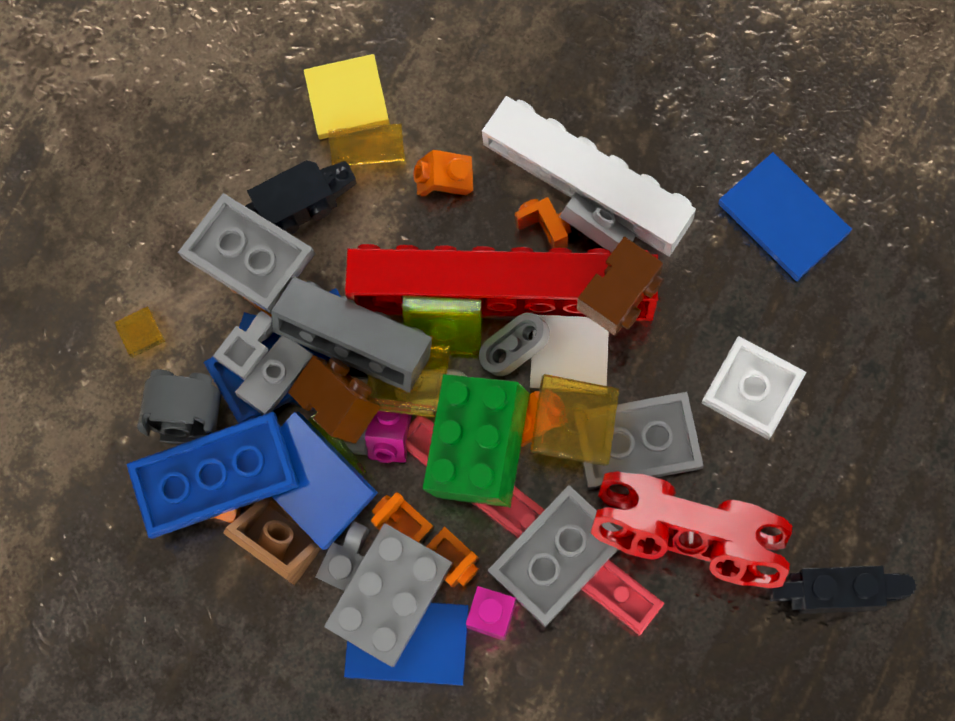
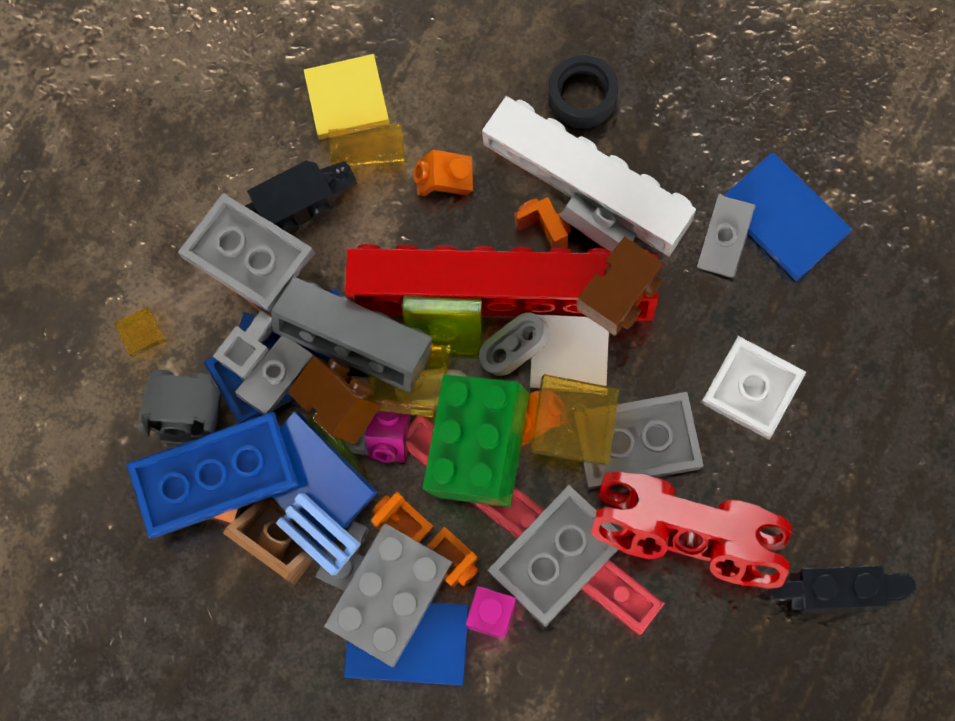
none -> light blue tile [275,493,361,575]
none -> black tyre [549,54,618,128]
none -> light grey plate [697,195,755,278]

